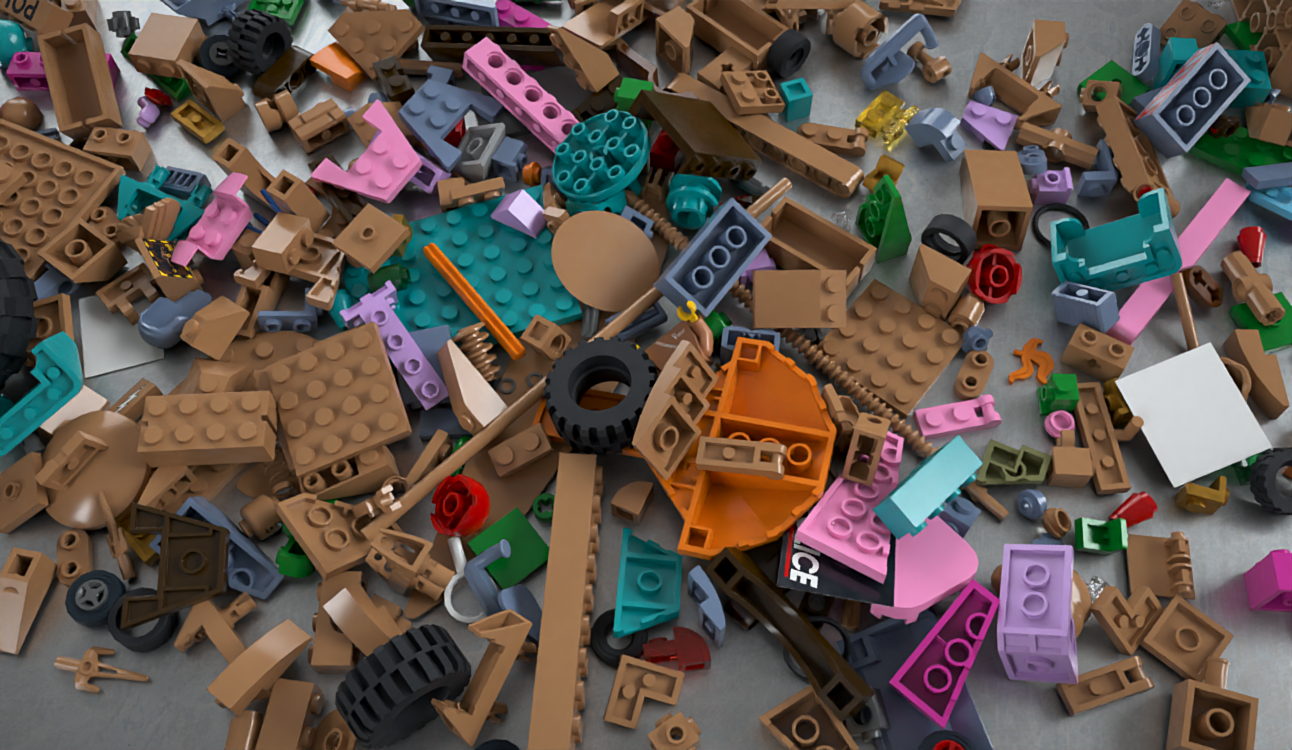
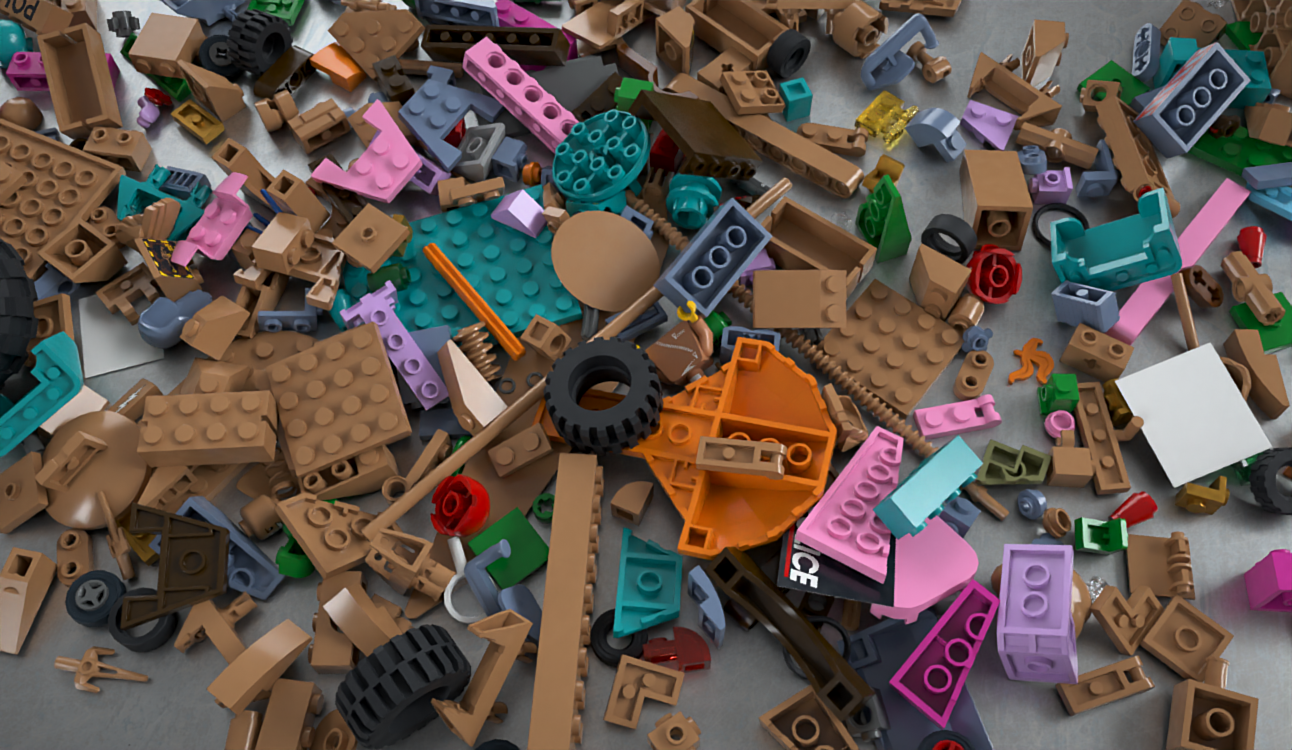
medium nougat plate [351,484,402,519] -> none
medium nougat slope [547,25,619,93] -> none
medium nougat slope [632,340,719,480] -> none
medium nougat torso [841,412,891,486] -> none
sand blue hinge [973,86,996,106] -> none

